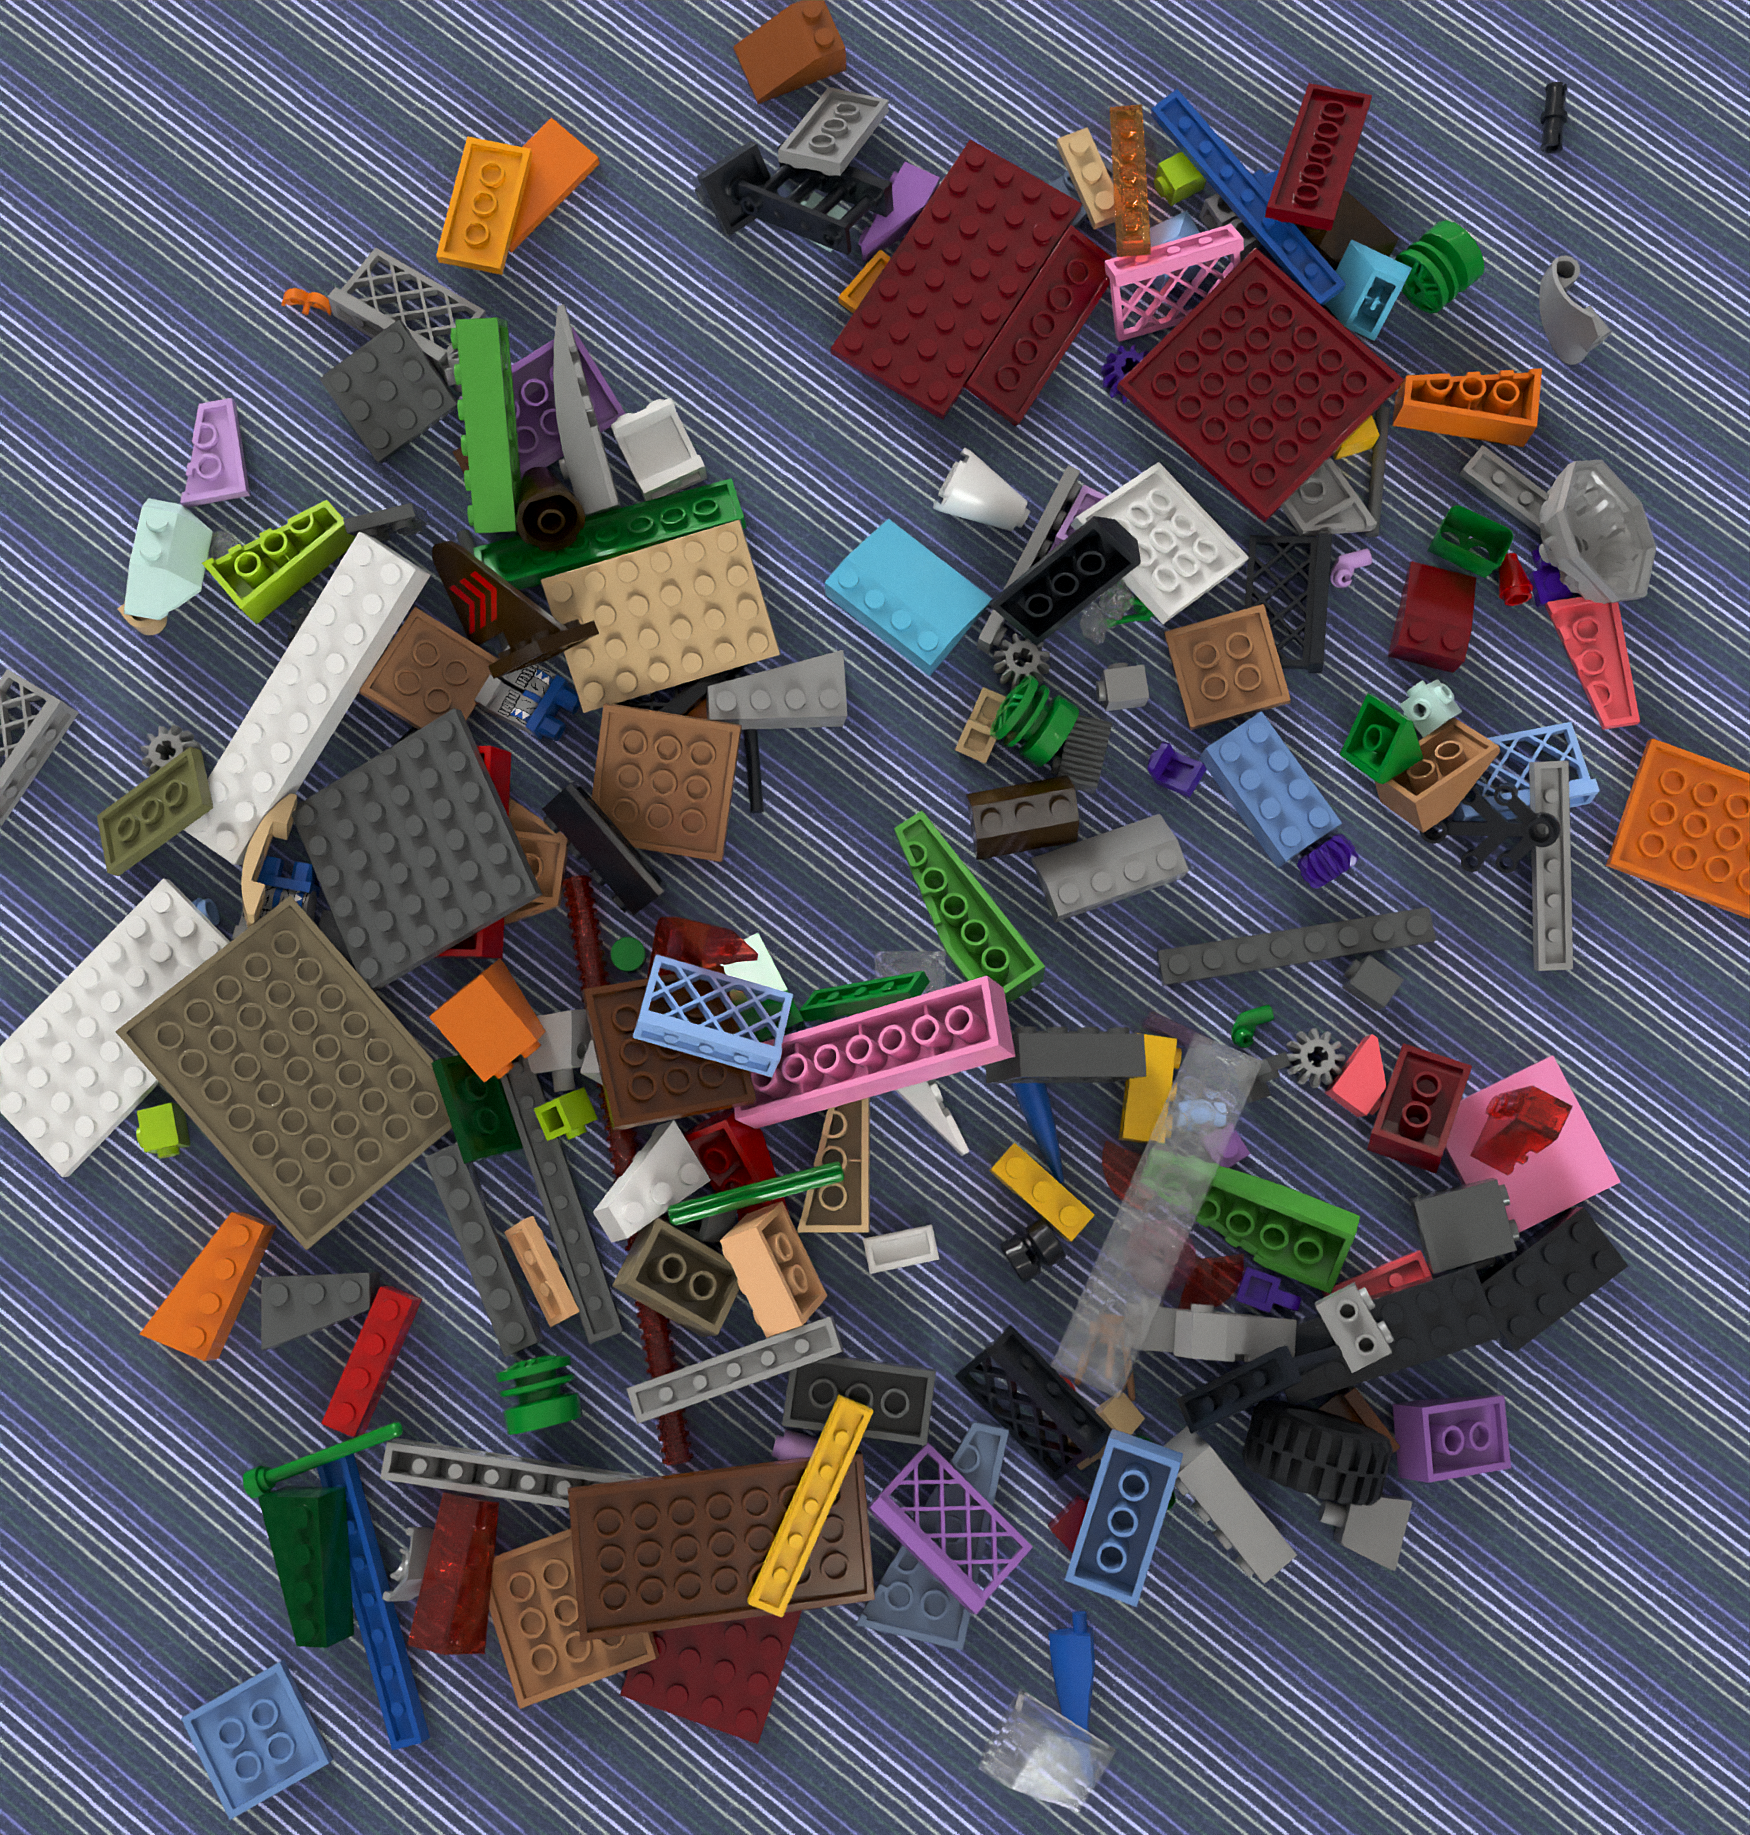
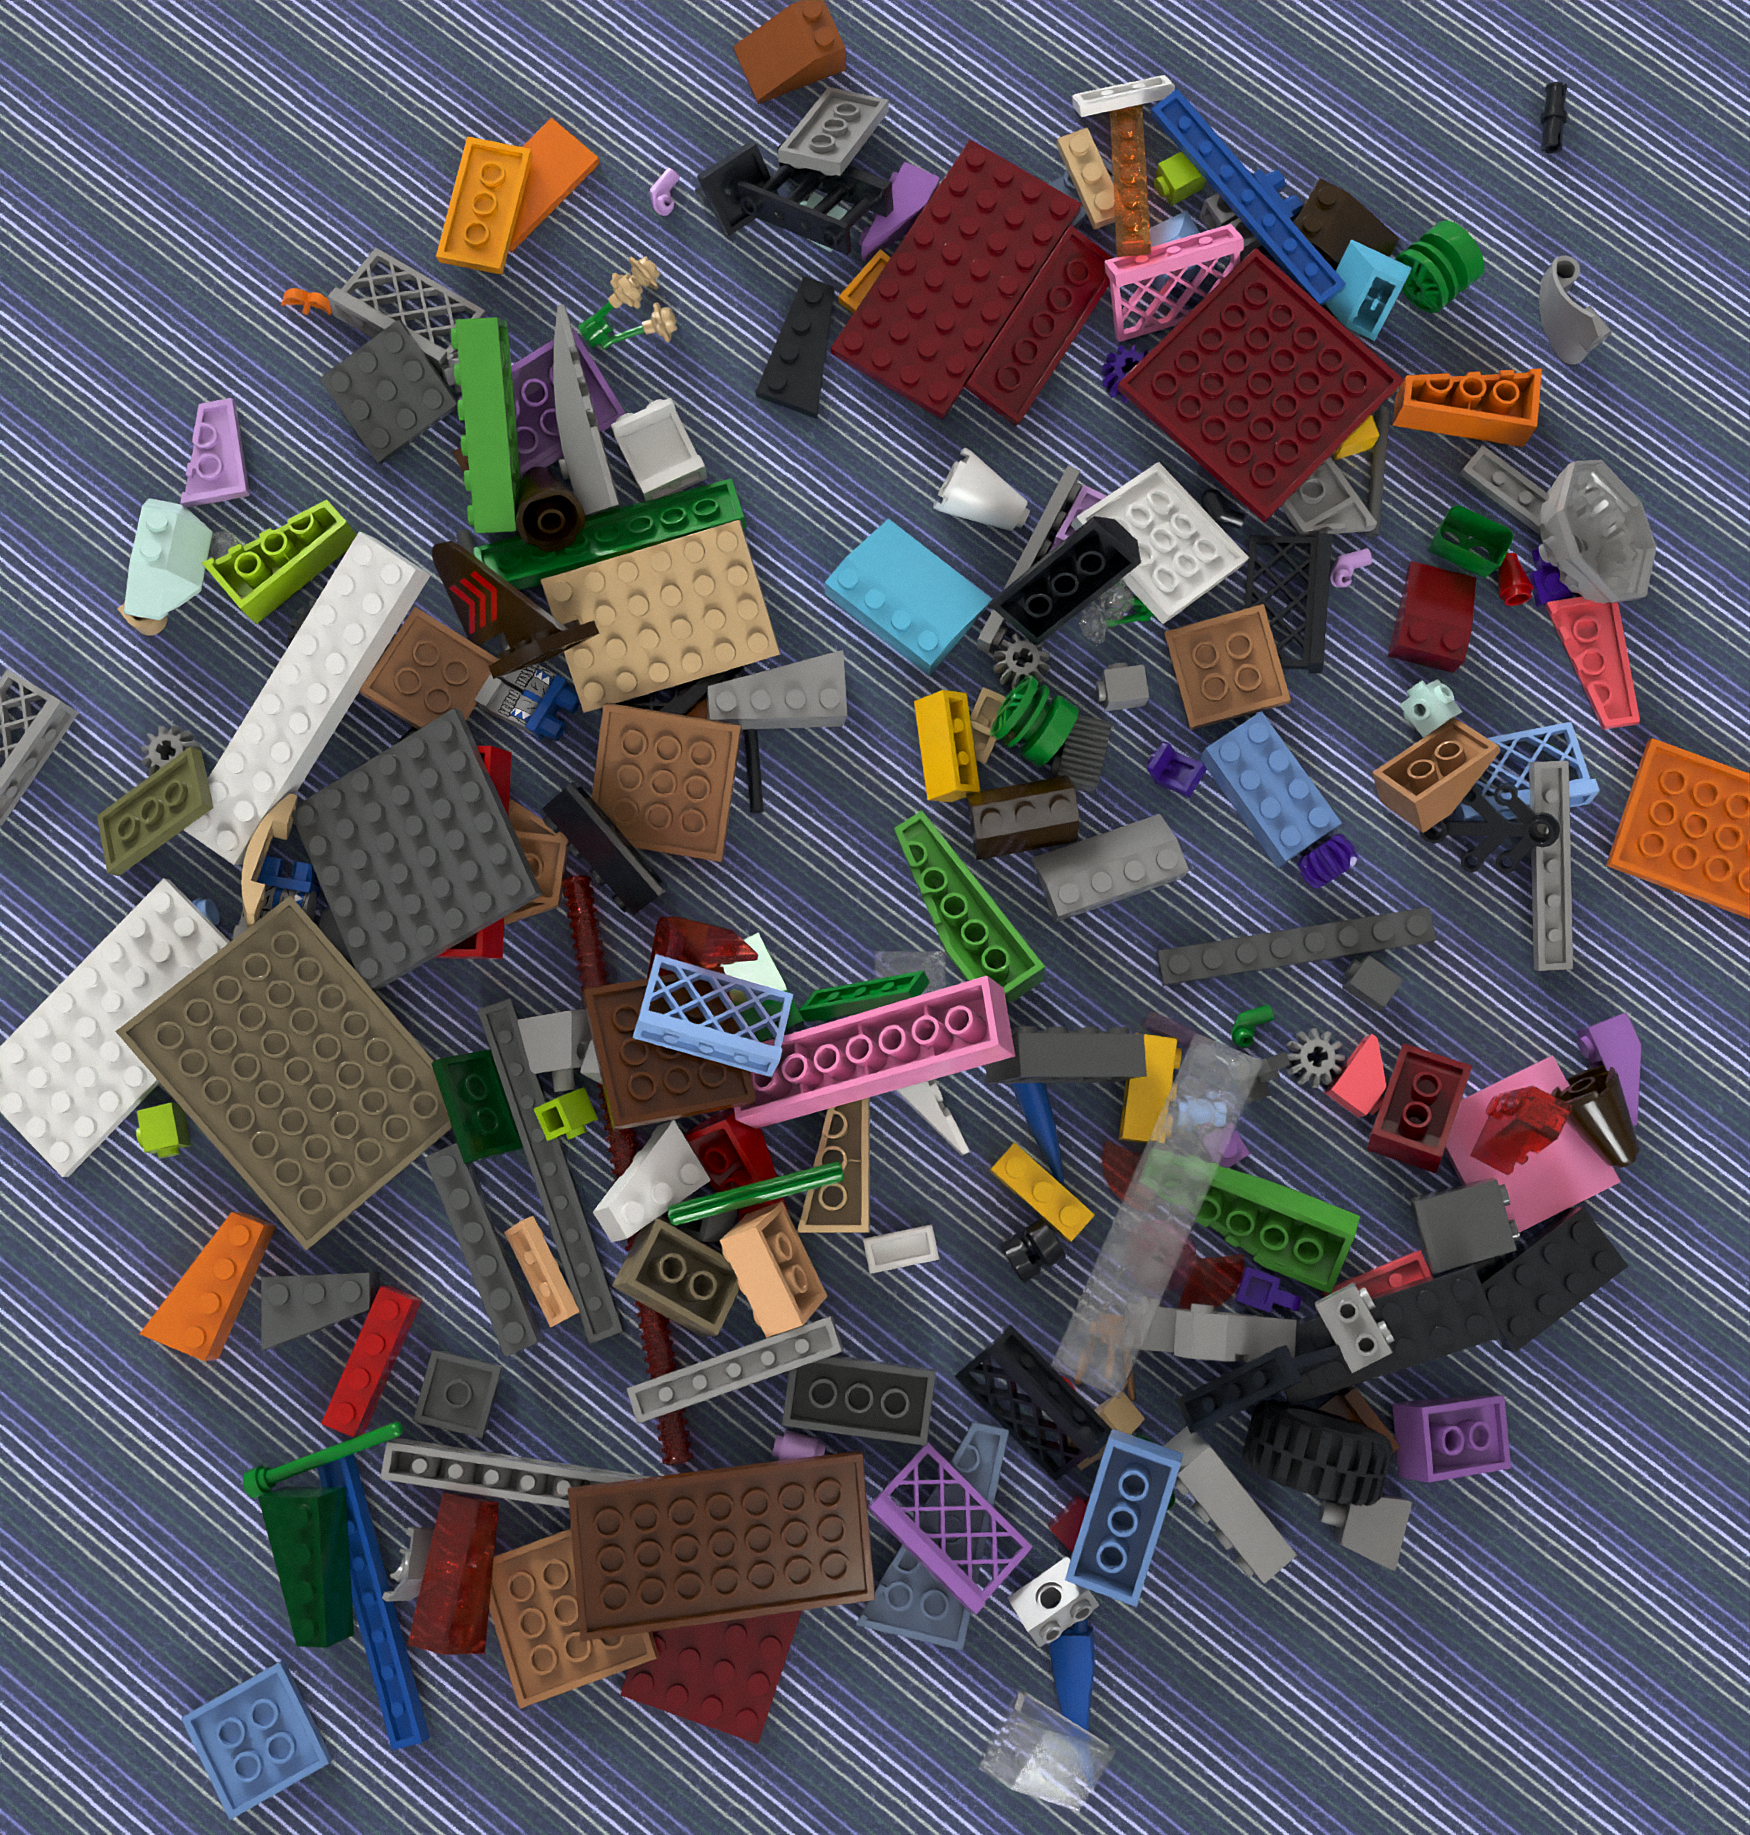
dark grey plate [343,503,430,542] -> none
orange slope [429,958,546,1082] -> none
green wheel [495,1354,583,1435] -> none
green tile [611,937,646,973] -> none
yellow tile [747,1395,874,1618] -> none
dark red plate [1265,83,1372,231] -> none
green slope [1339,693,1424,784] -> none
none -> dark grey plate [413,1349,504,1438]
none -> tan plant [578,256,677,350]
none -> lavender arm [650,168,680,216]
none -> black wing [756,276,835,419]
none -> yellow brick [914,690,980,802]
none -> light grey brick [1007,1556,1100,1648]
none -> white tile [1072,75,1175,117]
none -> black arm [1202,488,1245,529]
none -> dark brown cone [1549,1066,1640,1168]
none -> medium lavender slope [1576,1012,1641,1126]

